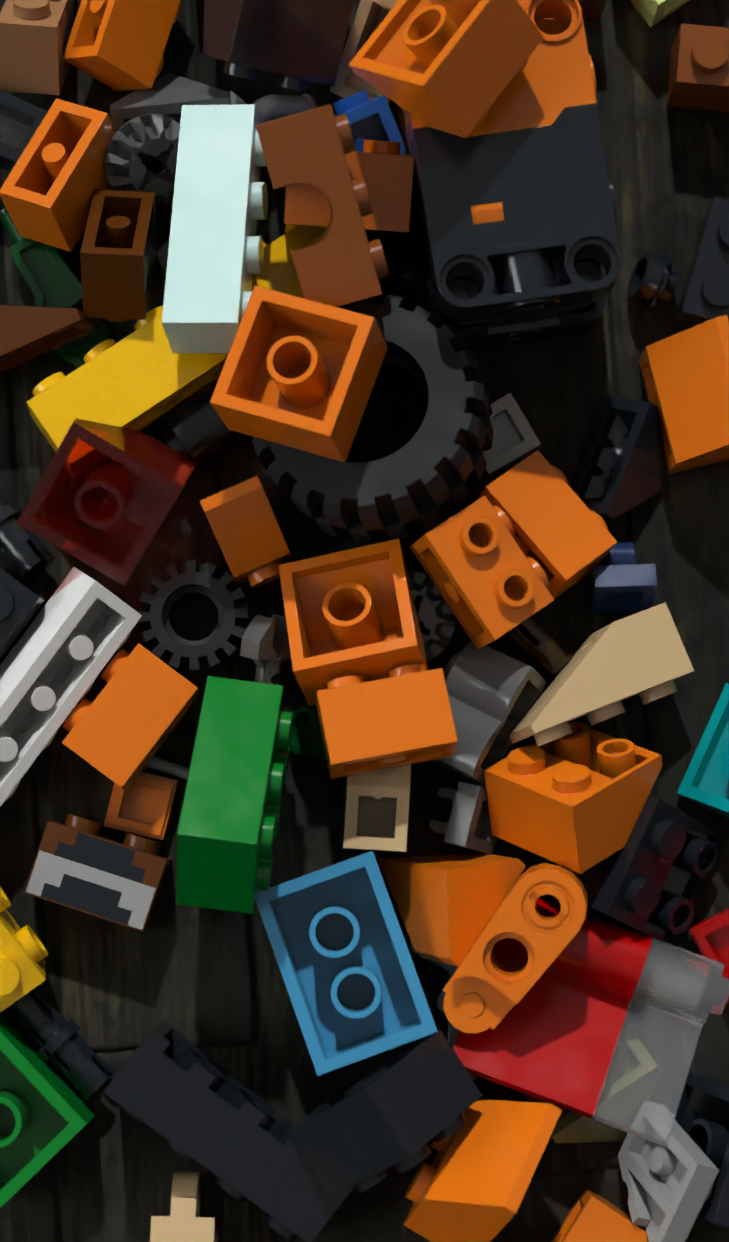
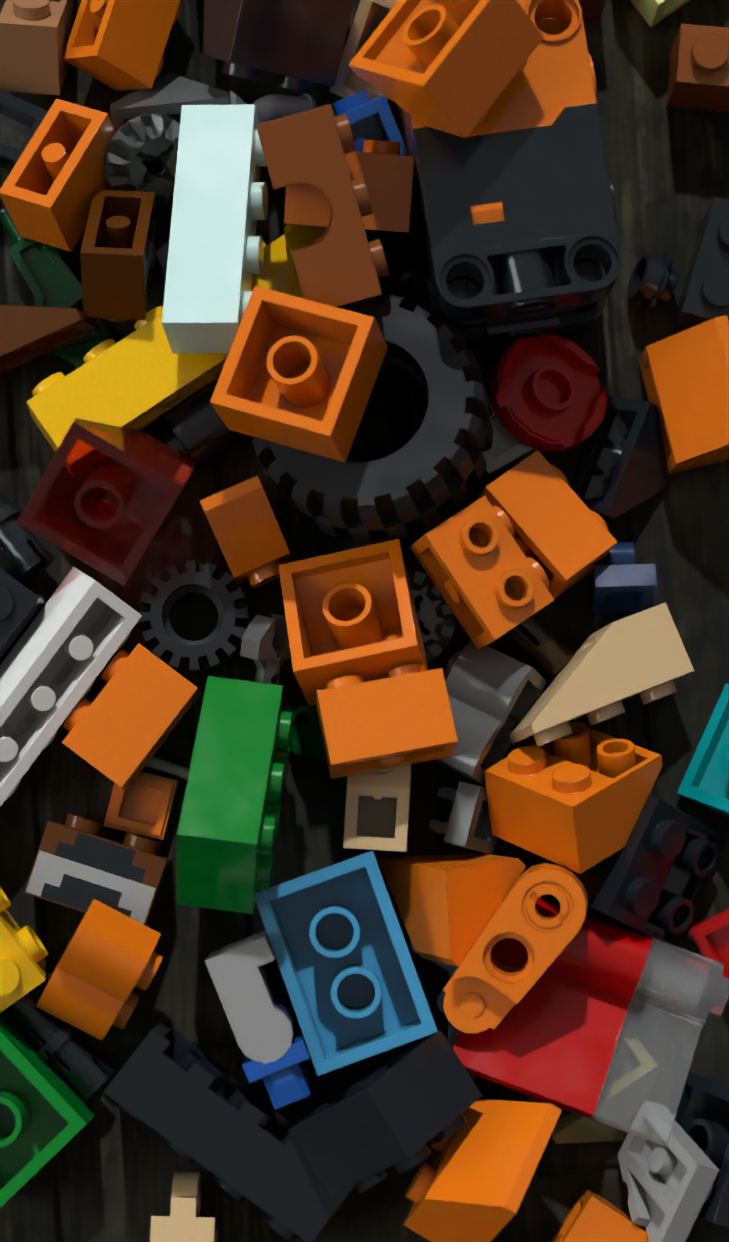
none -> orange brick [35,899,163,1041]
none -> light grey hips [205,929,312,1110]
none -> red tile [489,333,608,452]

